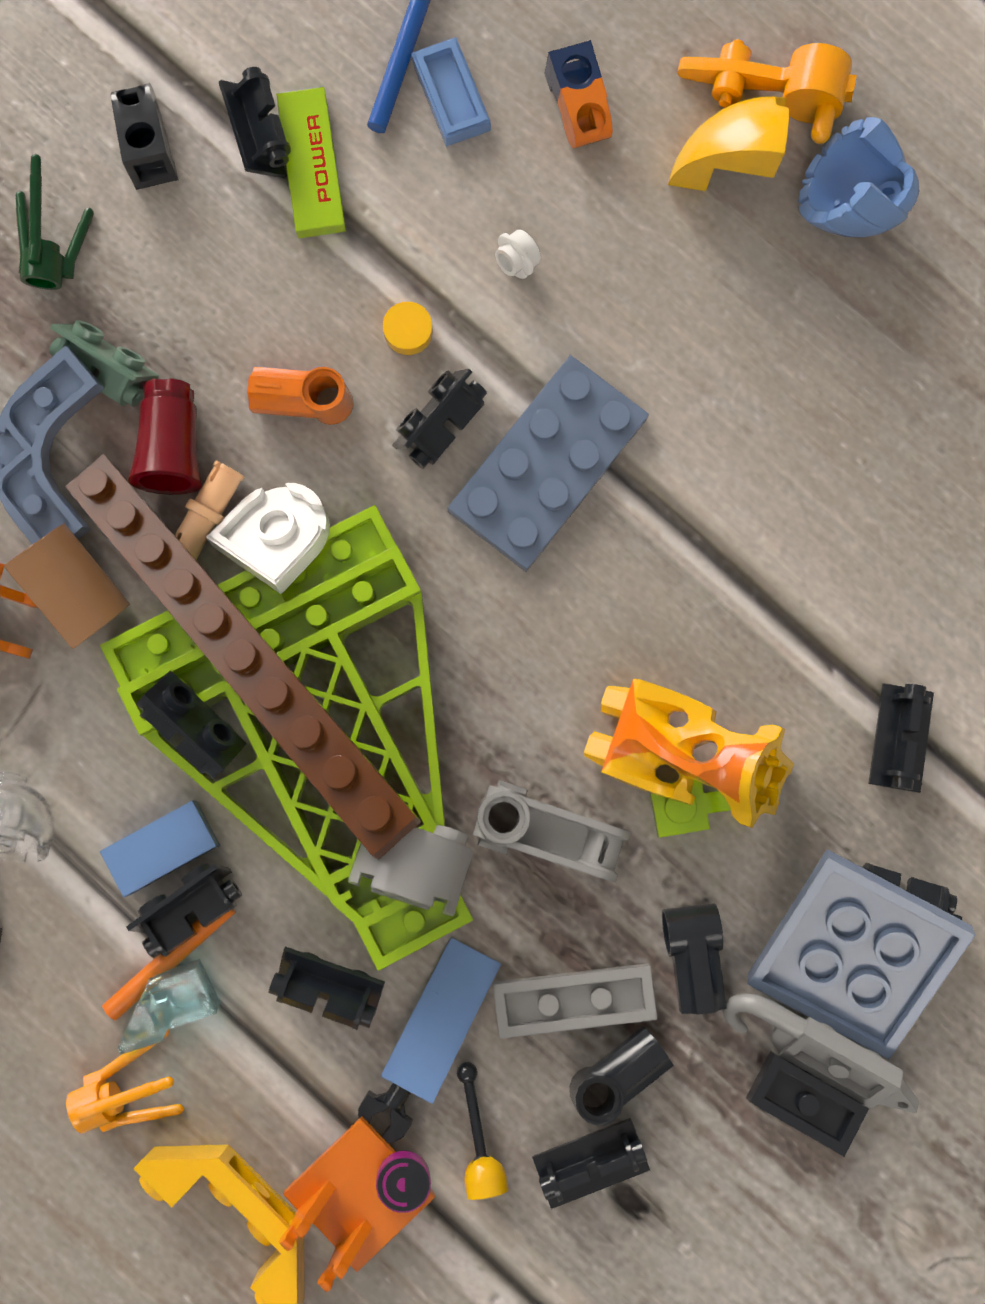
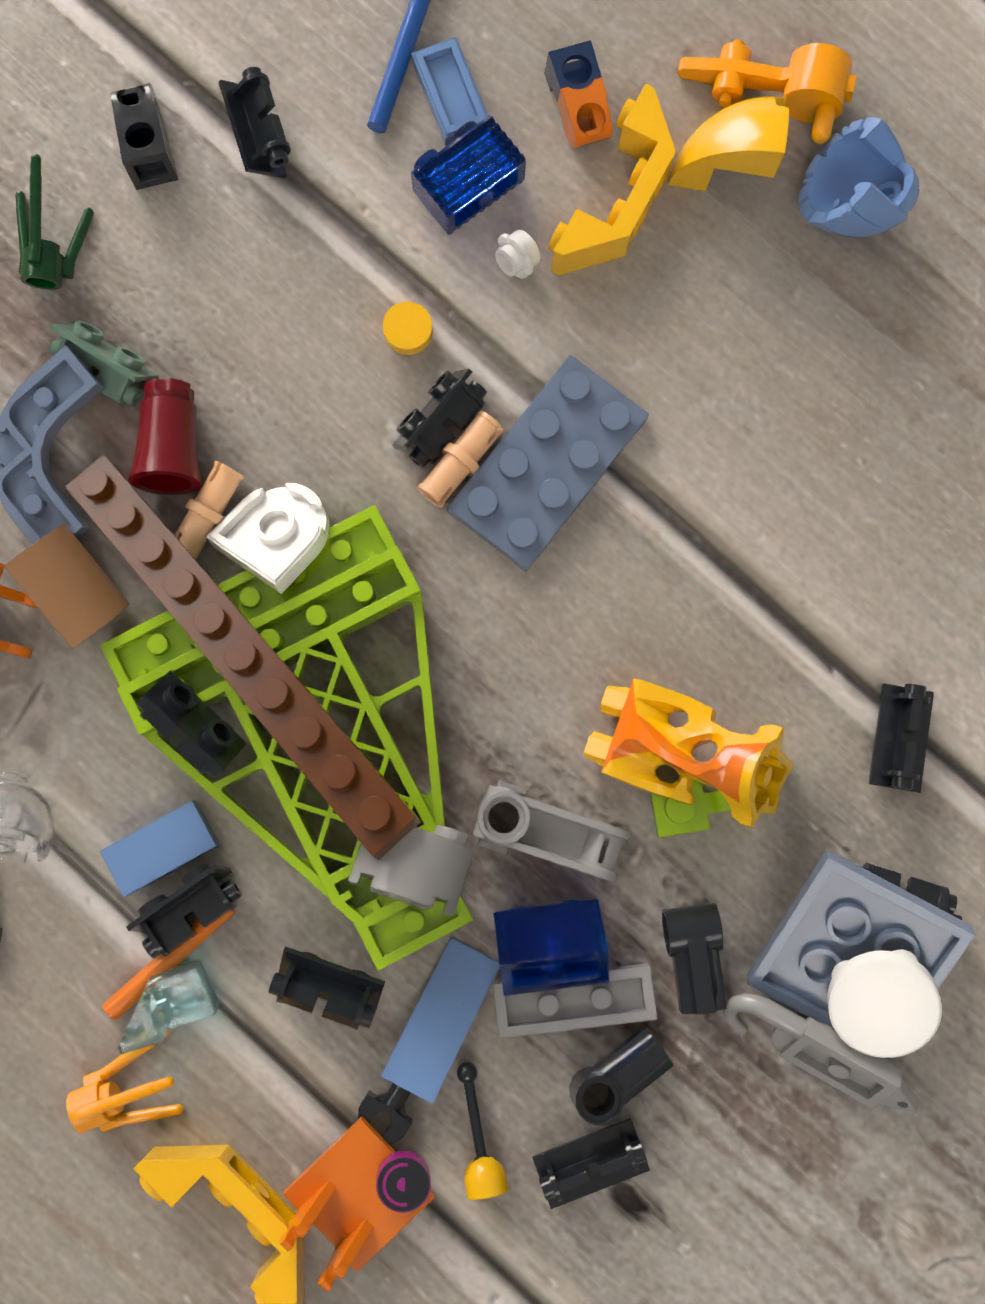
orange piece [247,366,354,425] -> none
lime tile [276,87,346,239] -> none
black plate [746,1051,869,1157] -> none
none -> clear blue brick [411,115,526,235]
none -> light nougat pin [417,411,504,508]
none -> clear blue brick [493,899,609,996]
none -> yellow slope [548,83,676,275]
none -> white tile [827,949,942,1058]

